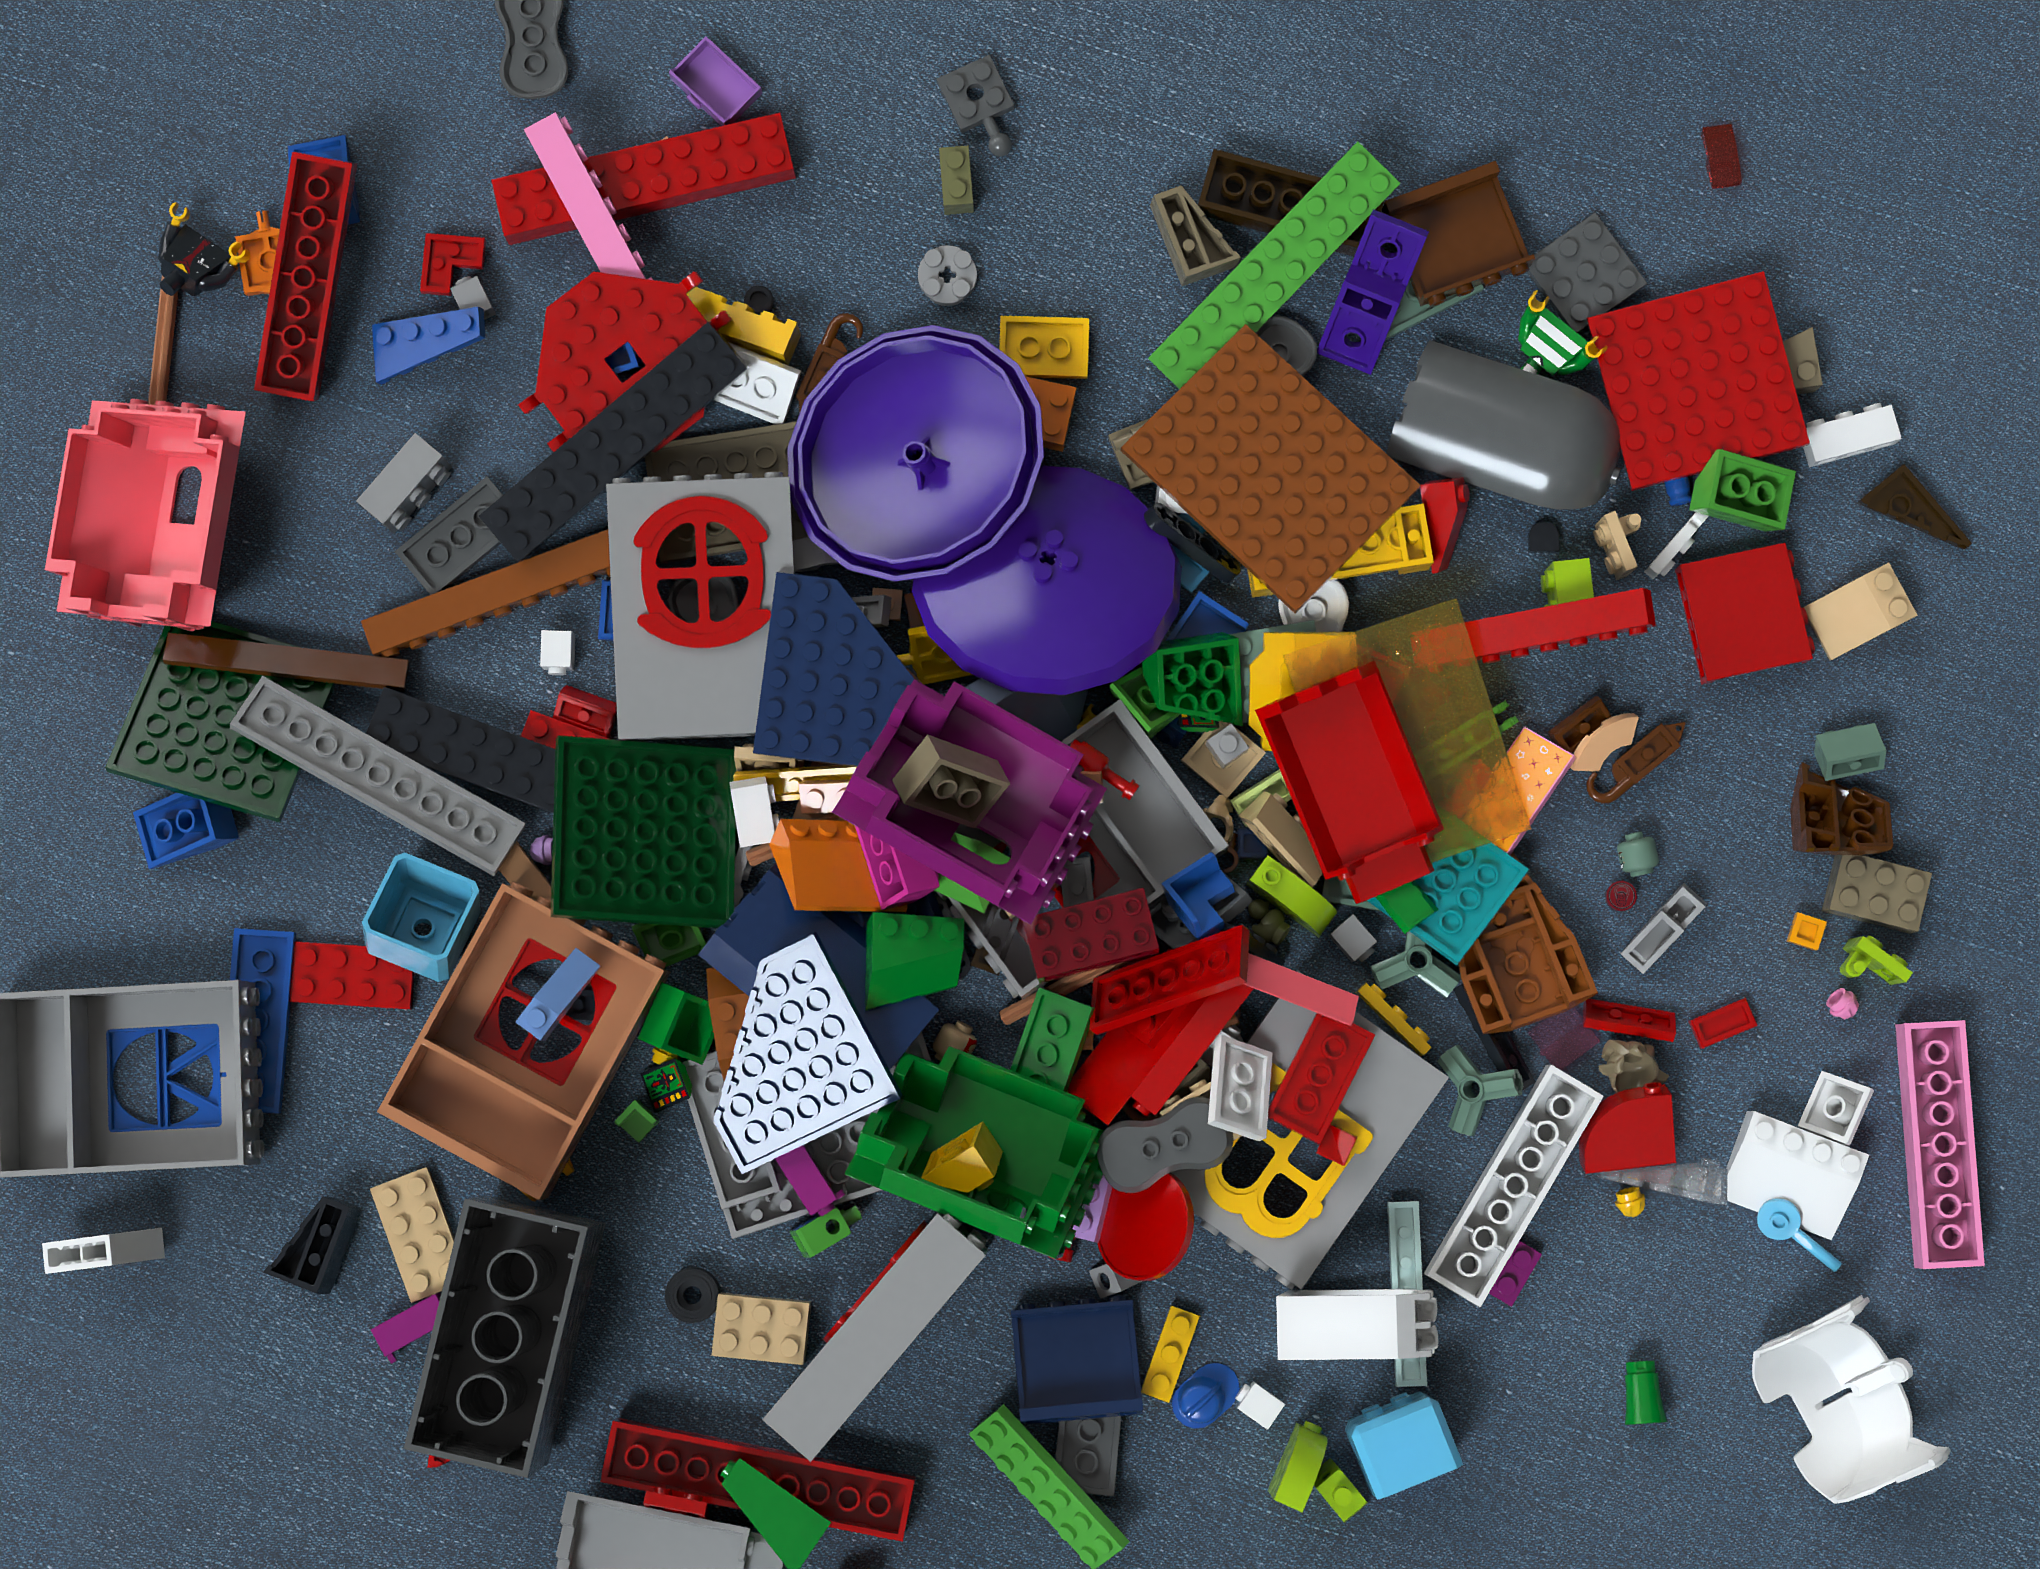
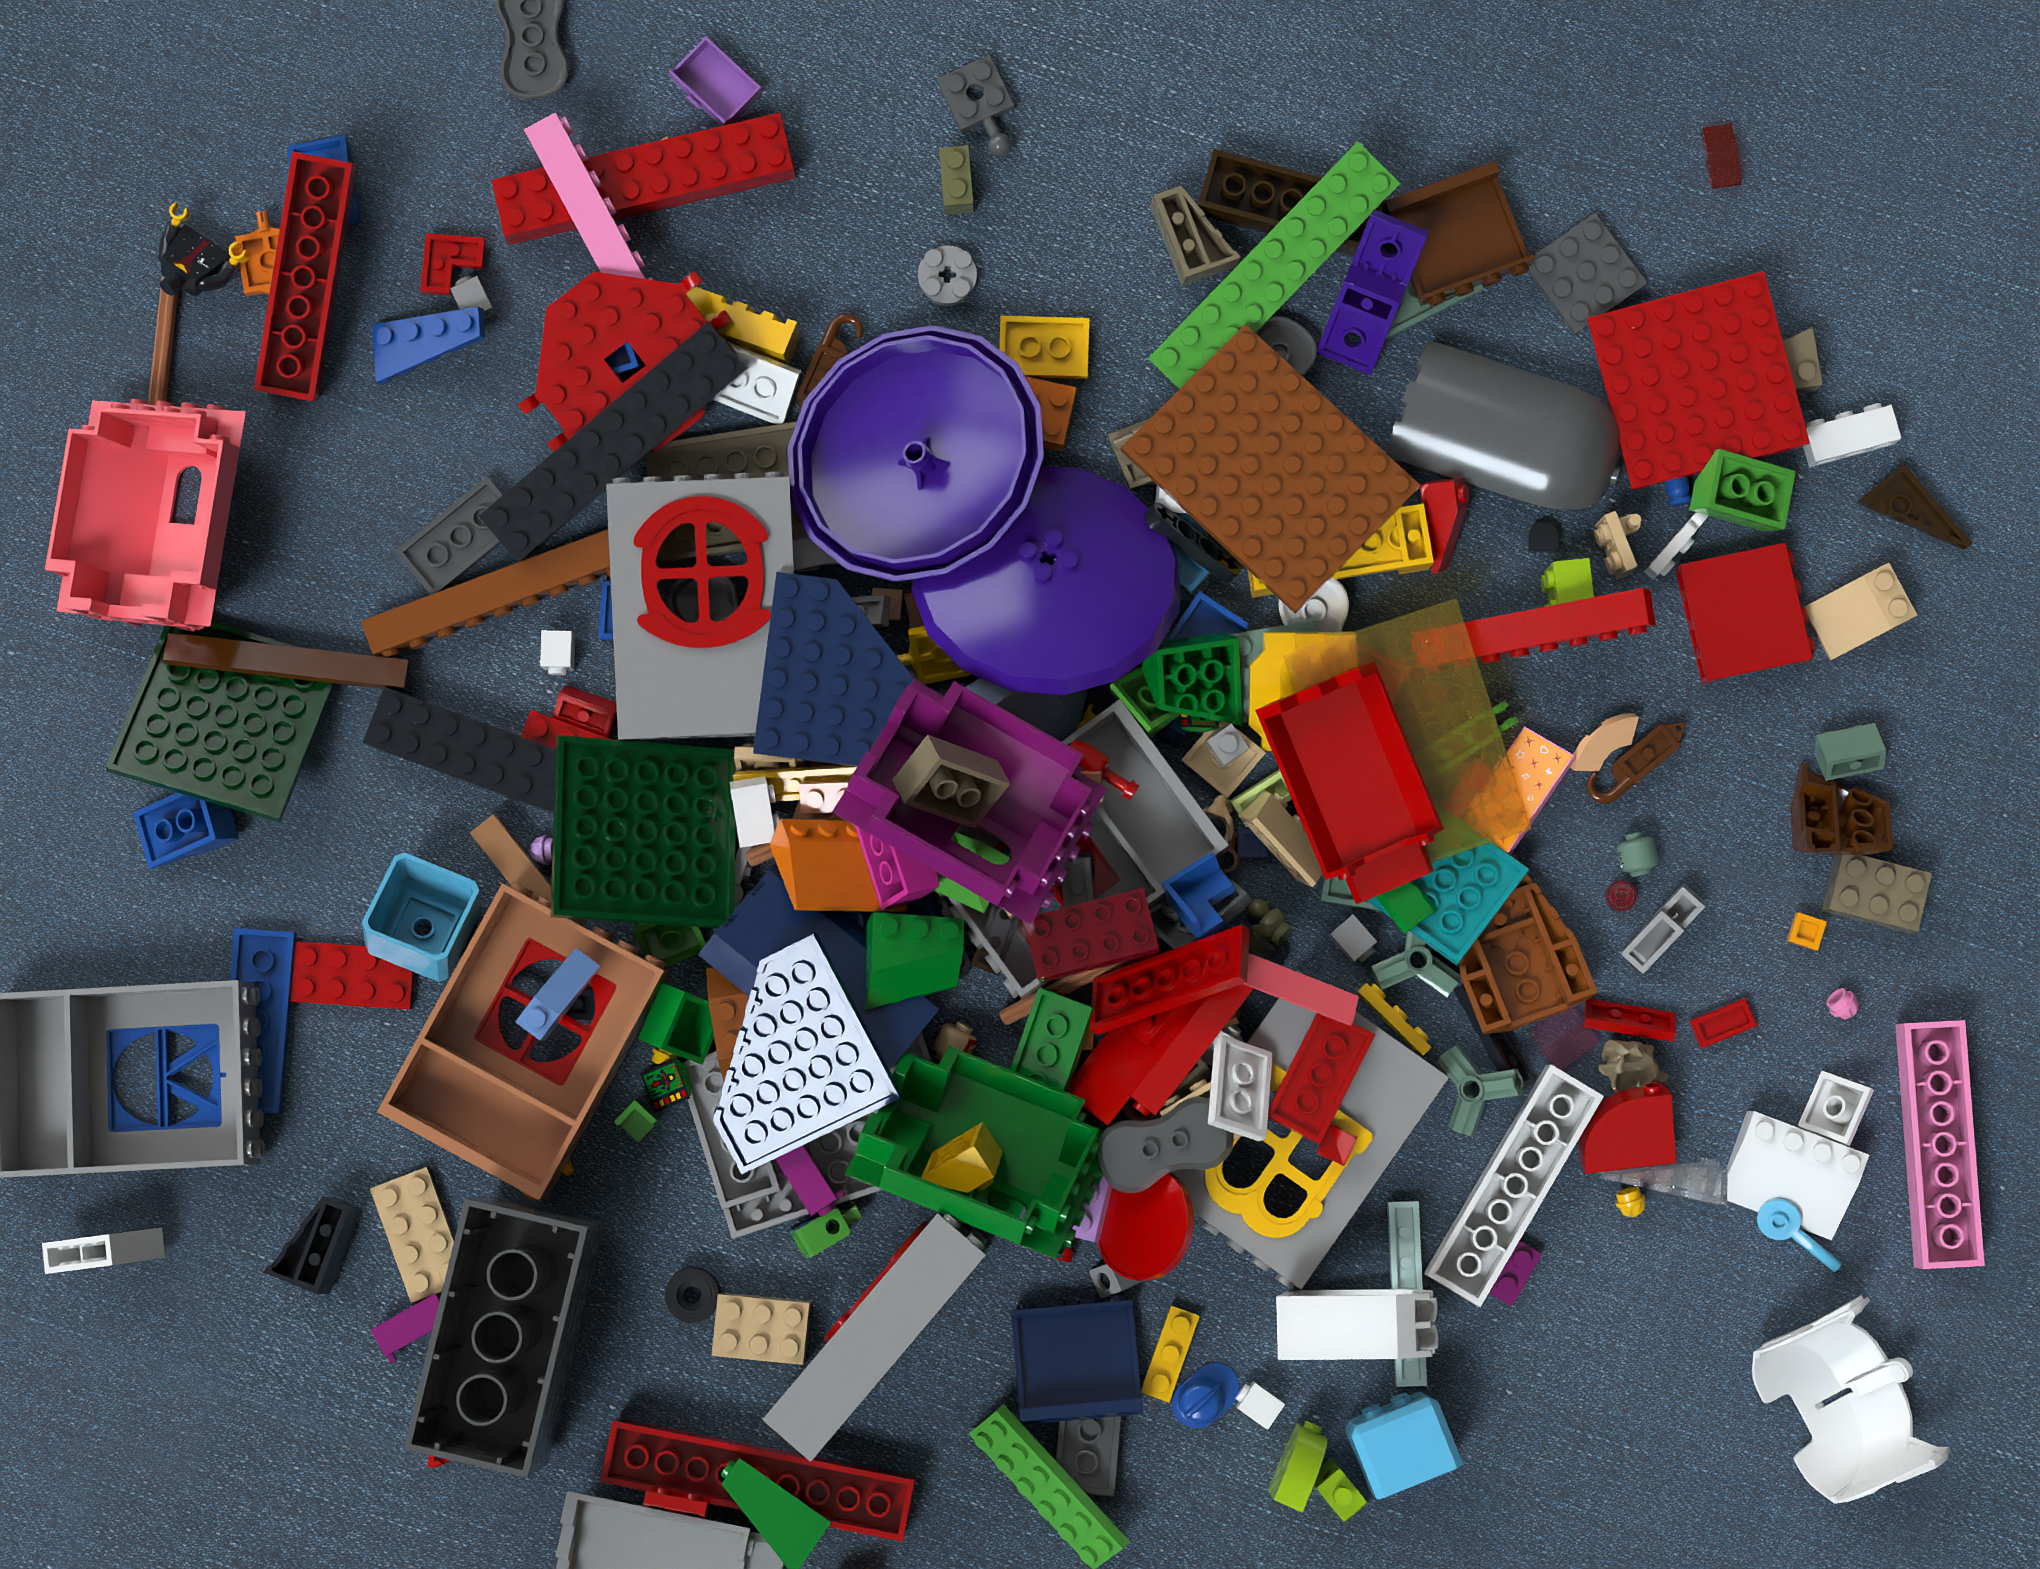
light grey plate [230,676,526,876] -> none
light grey brick [356,433,452,534] -> none
black tile [744,286,774,315] -> none
lime brick [1246,855,1337,938] -> none
torso [1518,290,1607,376] -> none
reddish brown brick [1548,695,1612,754] -> none
green plant [1624,1361,1668,1425] -> none
lime plate [1840,935,1913,985] -> none

